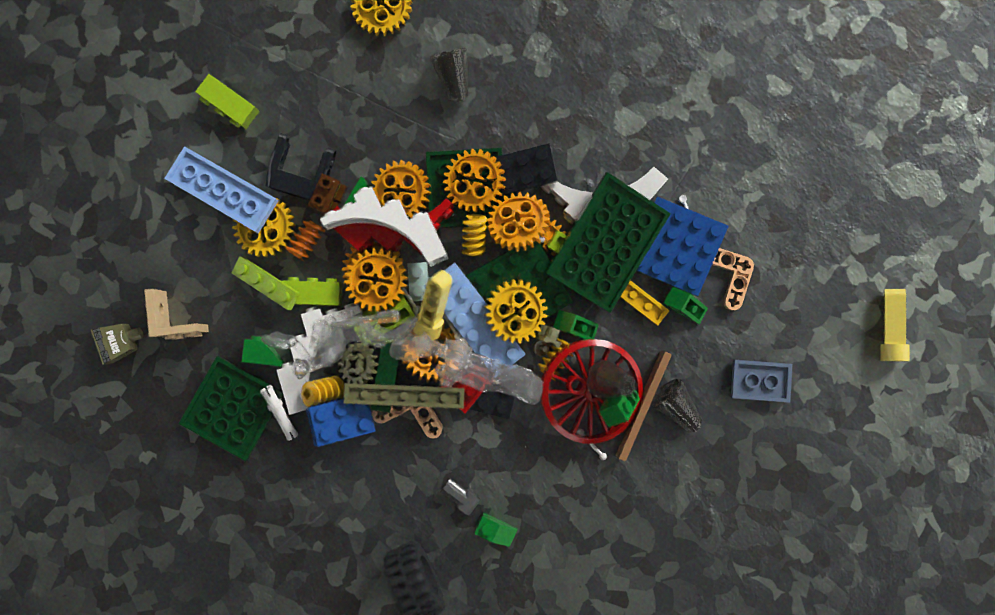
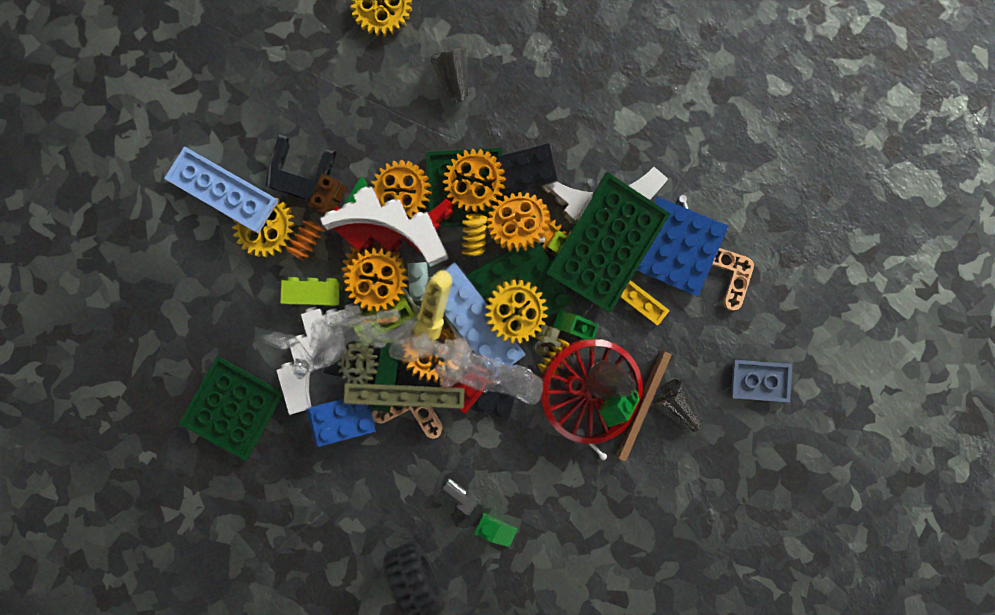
olive torso [91,324,144,364] -> none
tan bracket [145,289,209,340] -> none
lime brick [195,74,260,129] -> none
lime plate [232,256,300,310] -> none
green slope [242,336,285,366] -> none
white pin [260,385,298,441] -> none
yellow piece [301,375,345,407] -> none
green slope [663,287,708,325] -> none
light yellow beam [880,289,910,361] -> none

